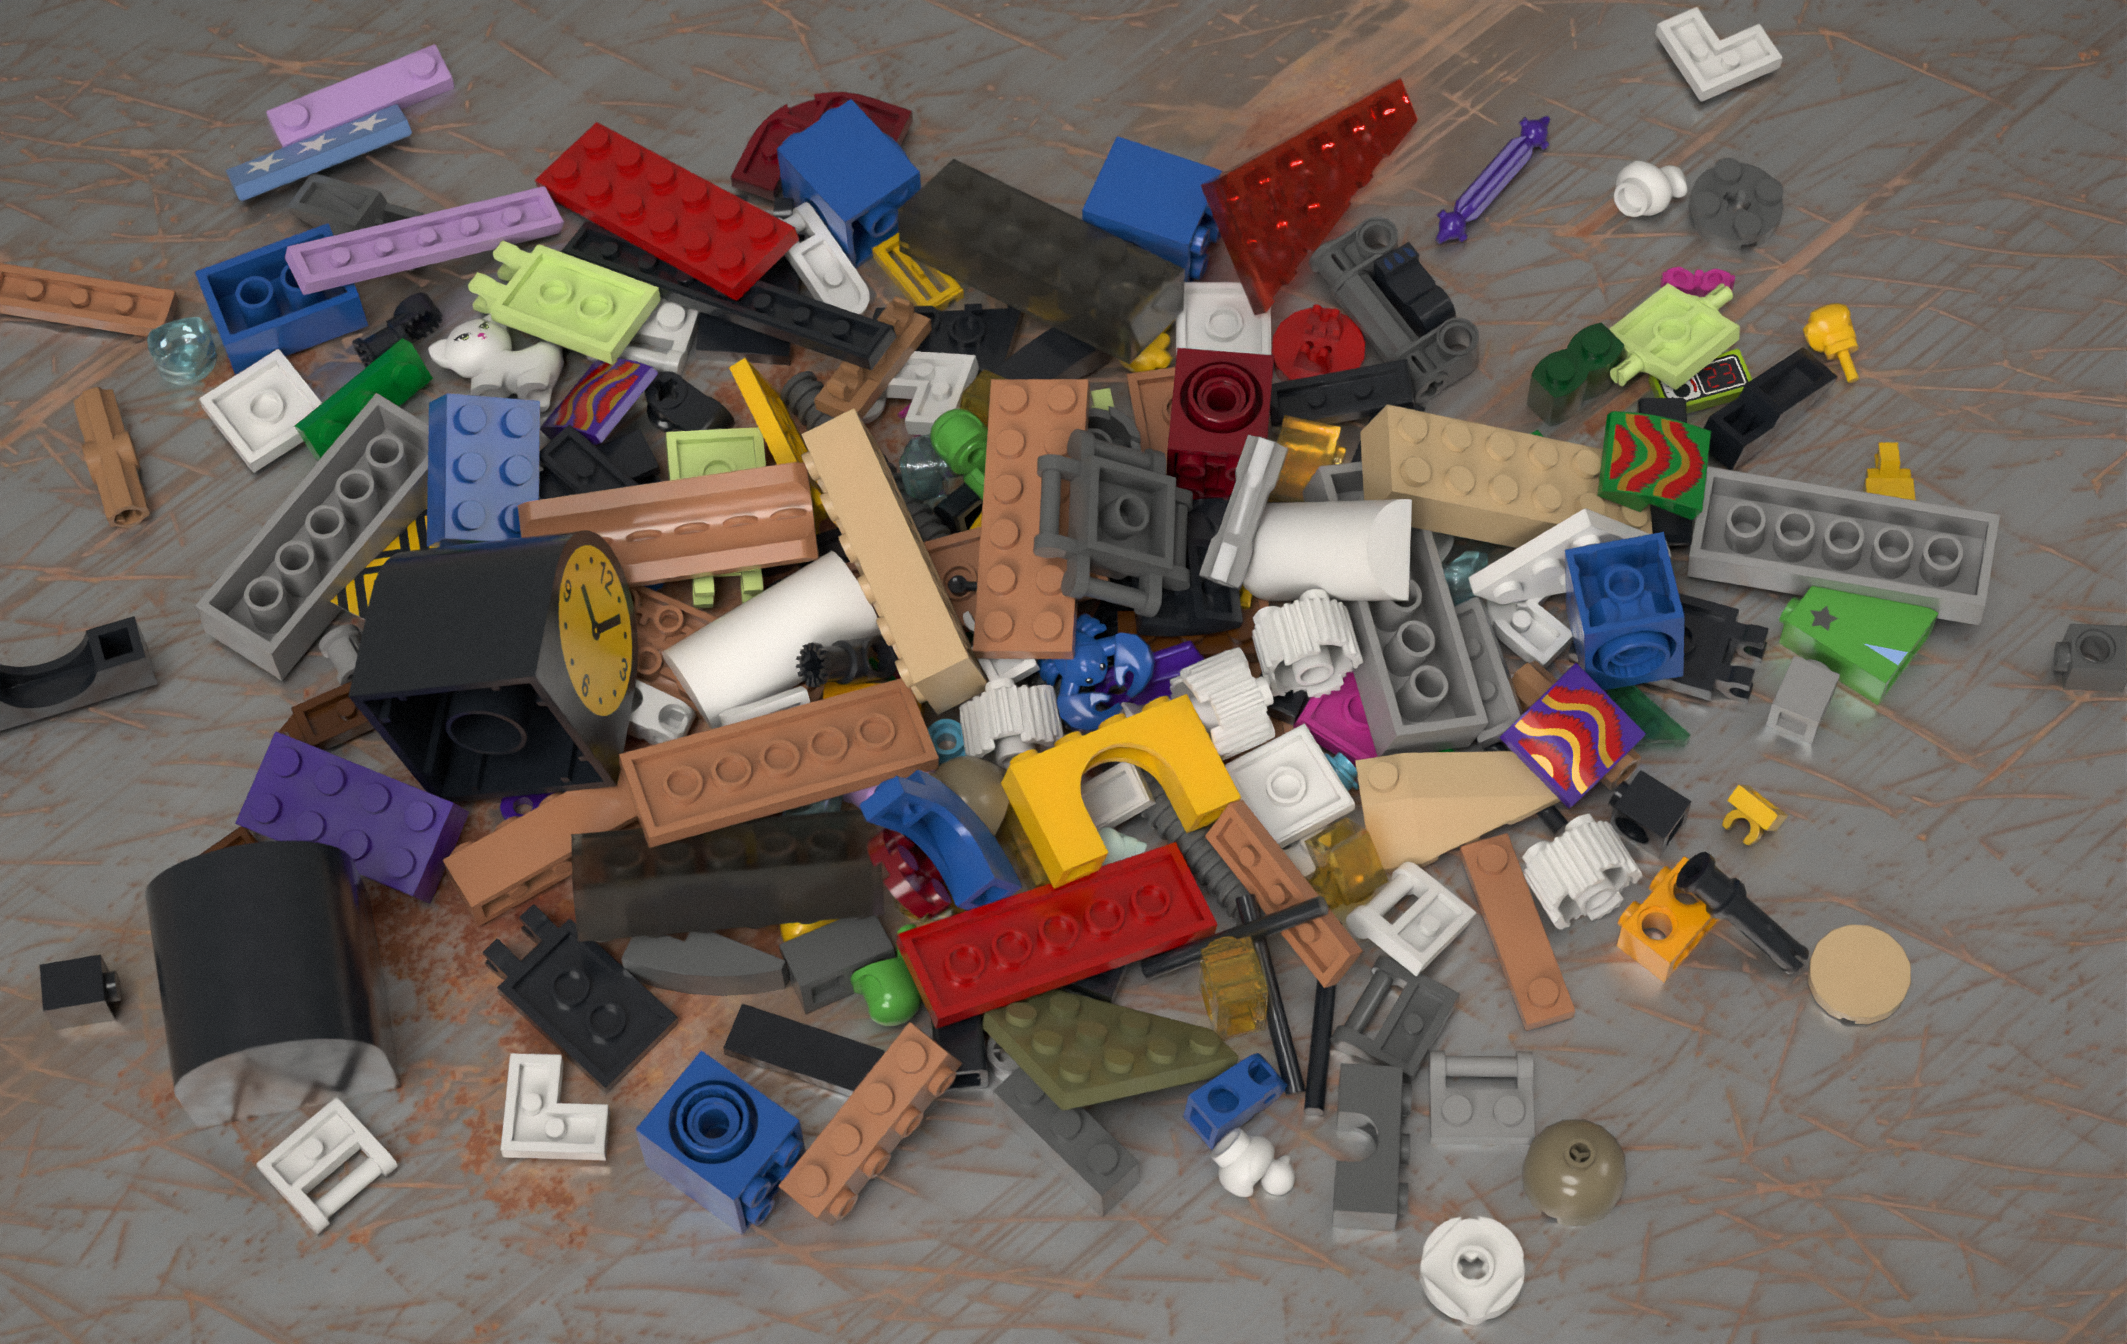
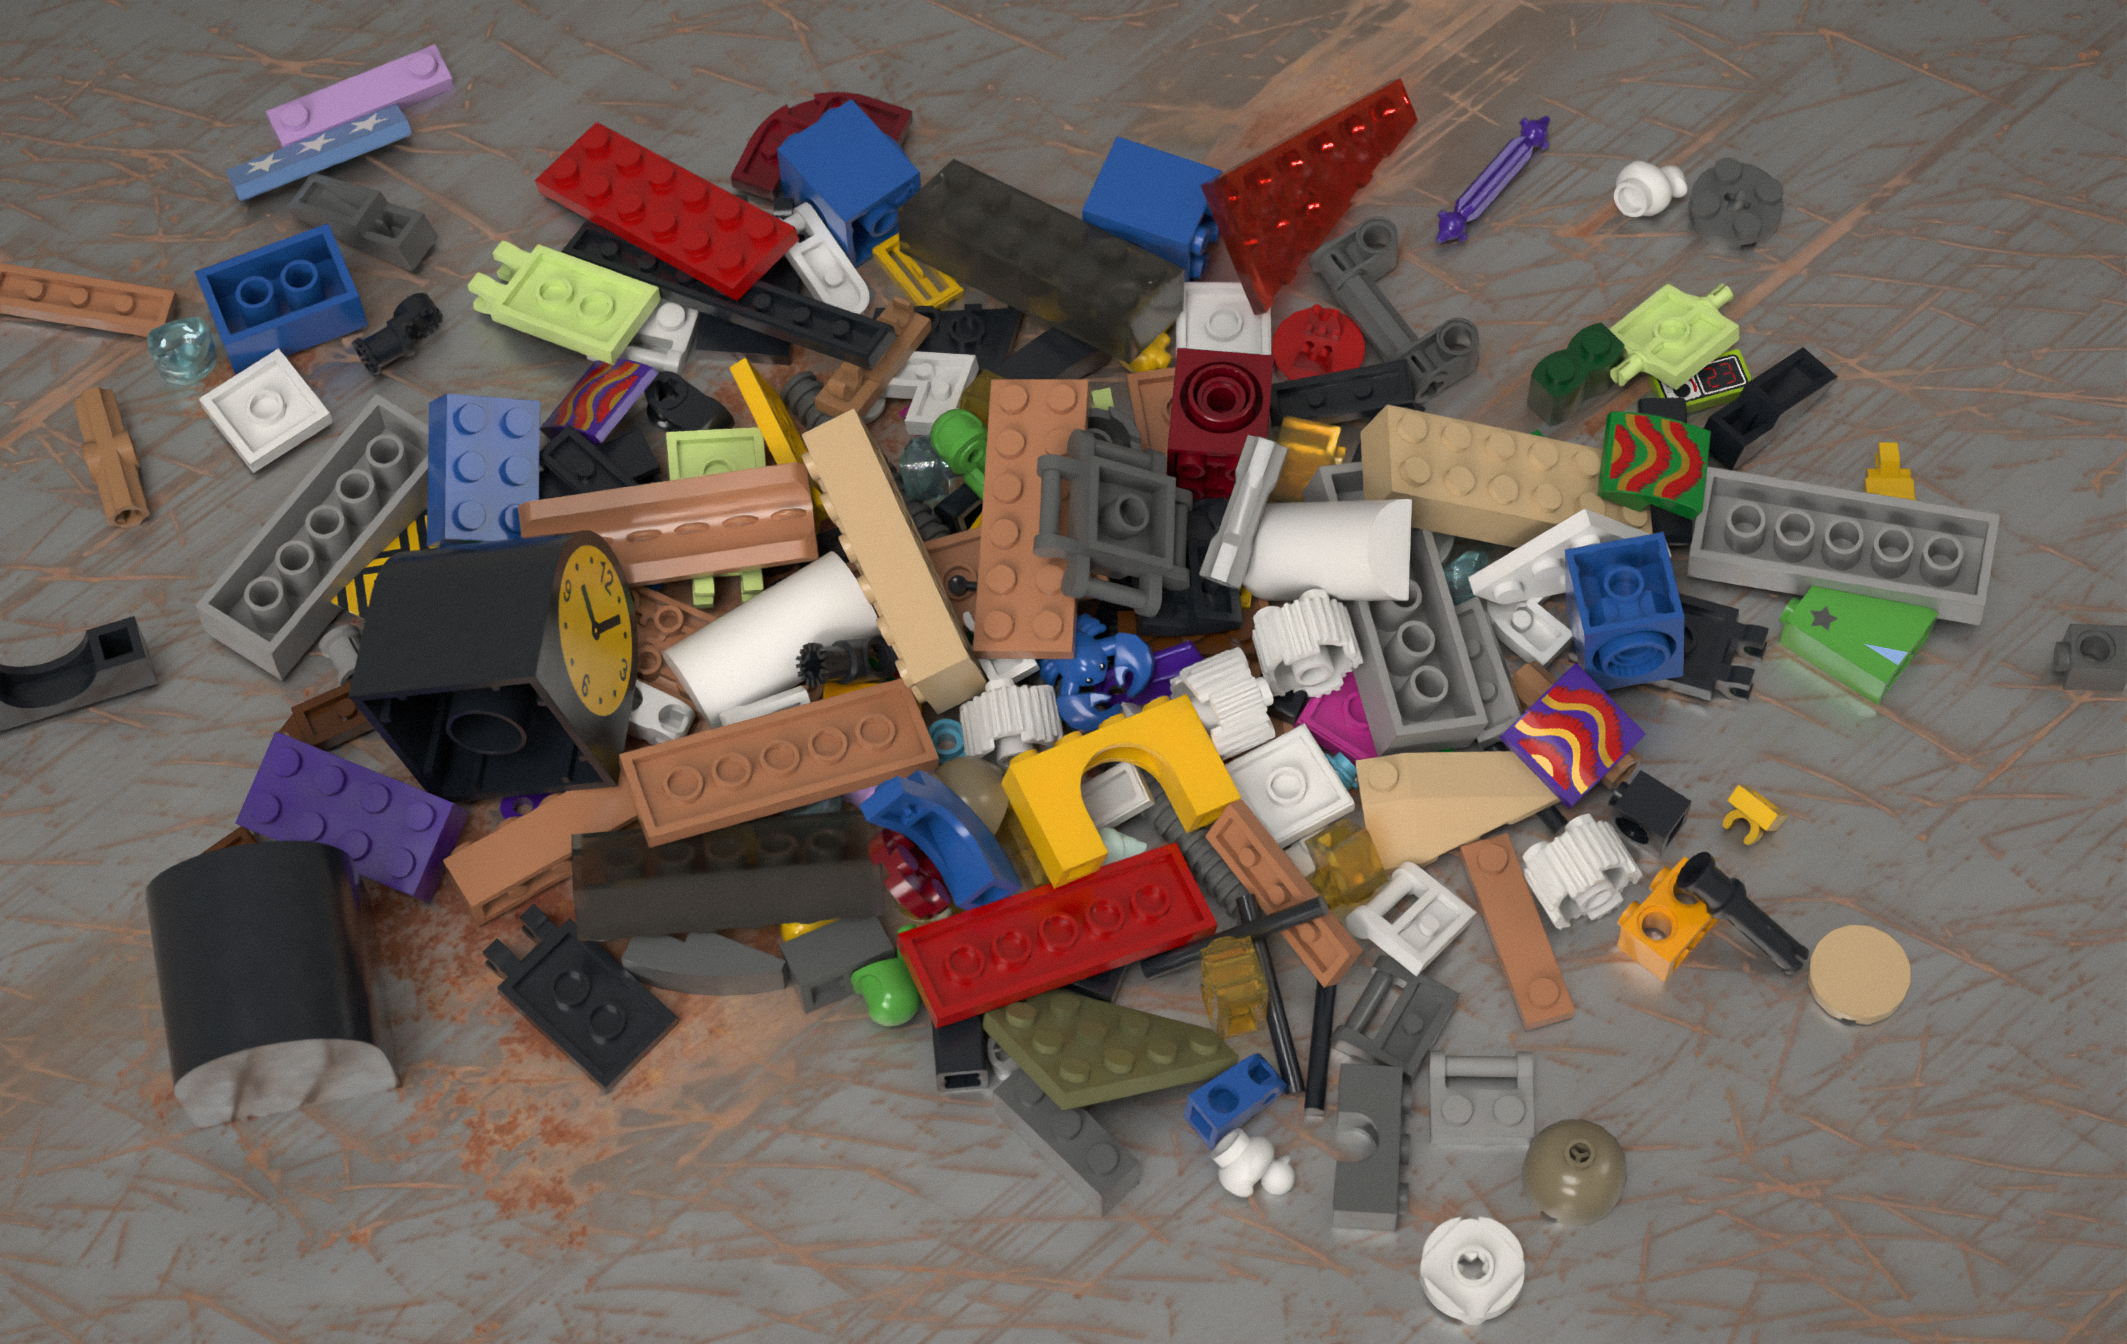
black brick [40,954,121,1030] -> none
white plate [256,1097,398,1234] -> none
lavender plate [285,186,564,295] -> none
green plate [294,338,433,461] -> none
white animal [428,314,564,412] -> none
white plate [501,1053,610,1160] -> none
blue brick [635,1050,806,1236] -> none
black tile [723,1003,885,1096] -> none
nougat brick [778,1022,962,1226] -> none
black leg [1373,242,1456,338] -> none
clear green tile [1606,685,1691,747] -> none
white plate [1655,7,1783,102] -> none
dark pink piece [1660,267,1735,297] -> none
light grey brick [1766,656,1840,744] -> none
yellow piece [1803,303,1859,383] -> none

